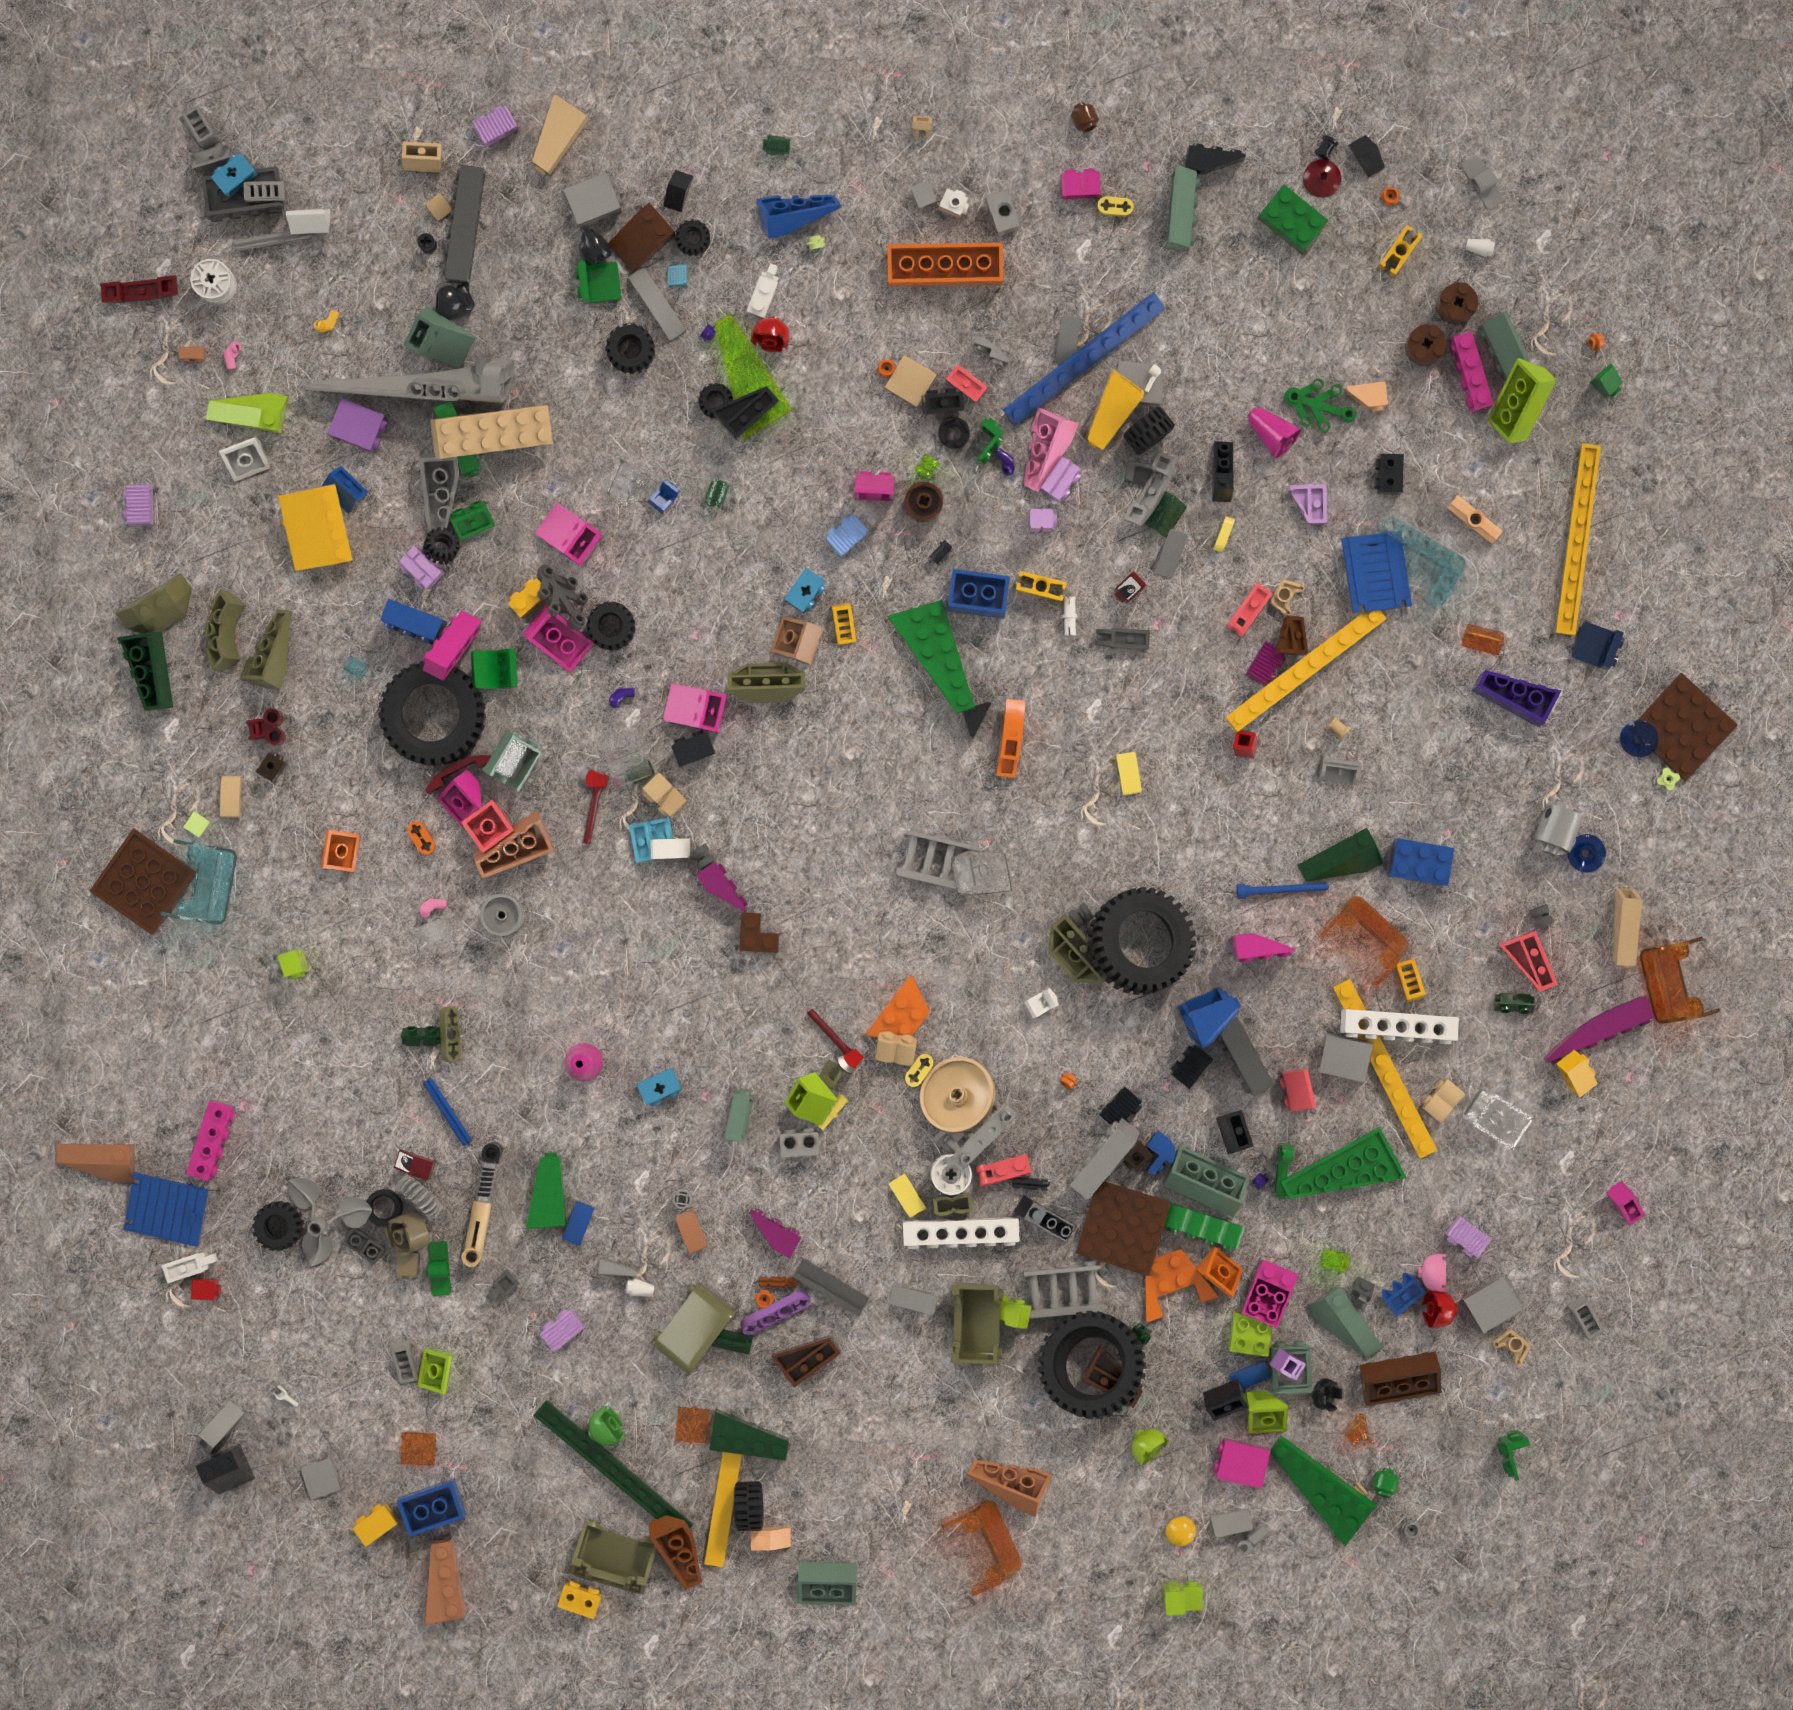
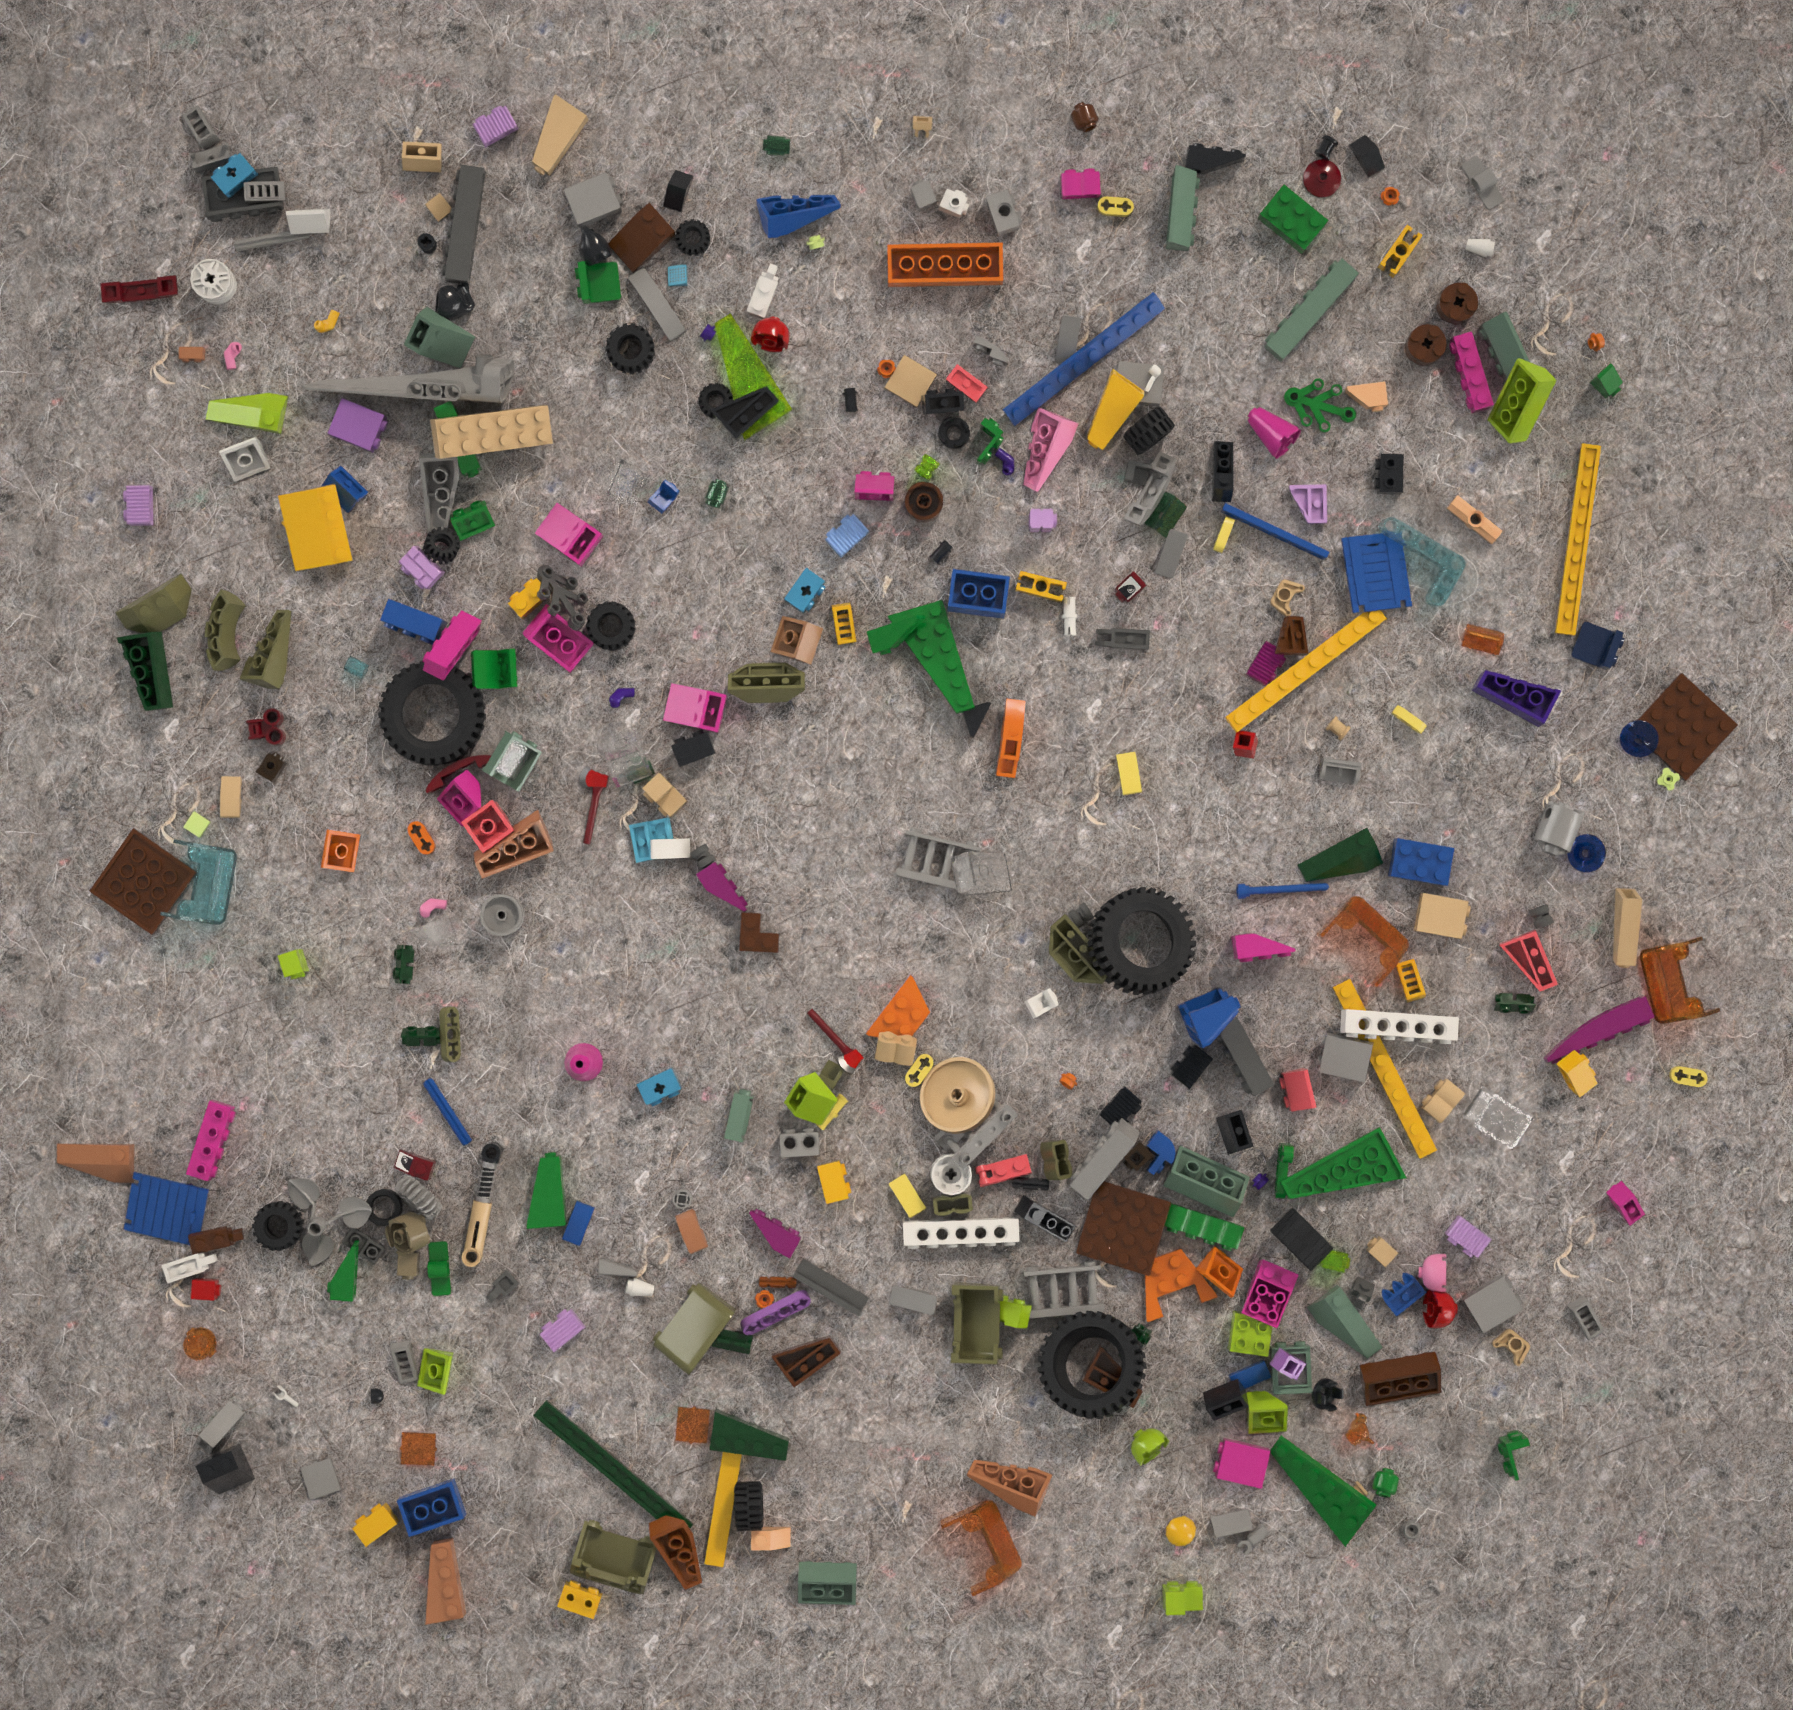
bright green cylinder [588,1406,625,1446] -> none
lavender brick [1040,456,1081,502] -> none
coral plate [1226,582,1273,638] -> none
none -> clear orange cap [183,1327,217,1361]
none -> reddish brown hinge [188,1226,244,1254]
none -> green slope [327,1240,359,1302]
none -> black hinge [371,1388,384,1404]
none -> dark green hinge [392,945,414,984]
none -> yellow brick [817,1160,852,1204]
none -> black pin [842,388,858,412]
none -> green slope [866,615,925,656]
none -> olive brick [1040,1140,1072,1180]
none -> blue tile [1221,503,1329,560]
none -> sand green brick [1264,258,1359,362]
none -> black tyre [1270,1208,1333,1271]
none -> tan brick [1366,1236,1398,1267]
none -> light yellow beam [1392,705,1427,734]
none -> tan panel [1414,893,1471,939]
none -> light yellow beam [1669,1066,1707,1087]

